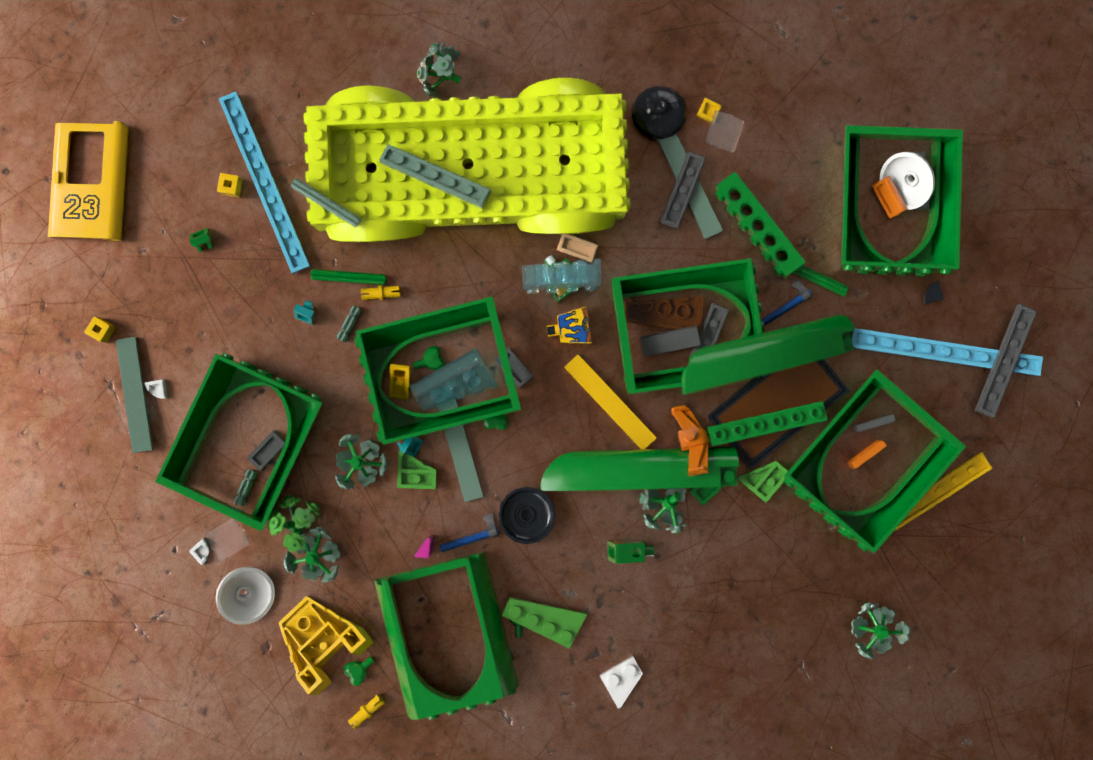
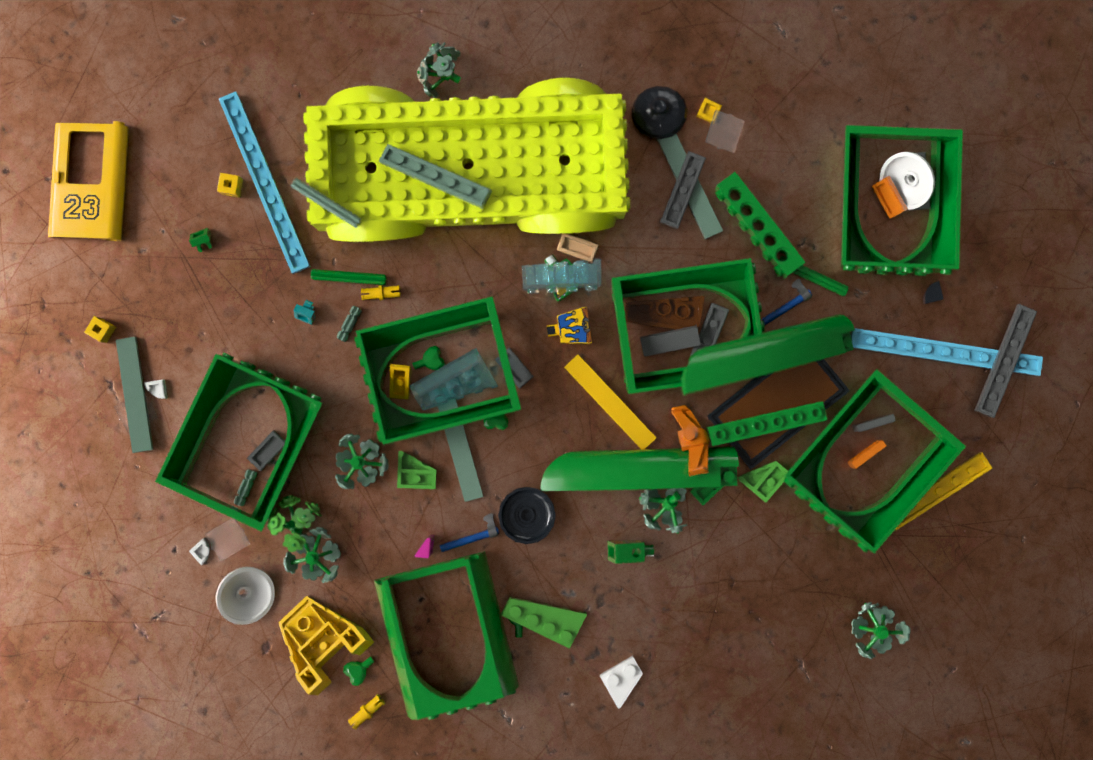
teal tile [397,436,424,457] -> none

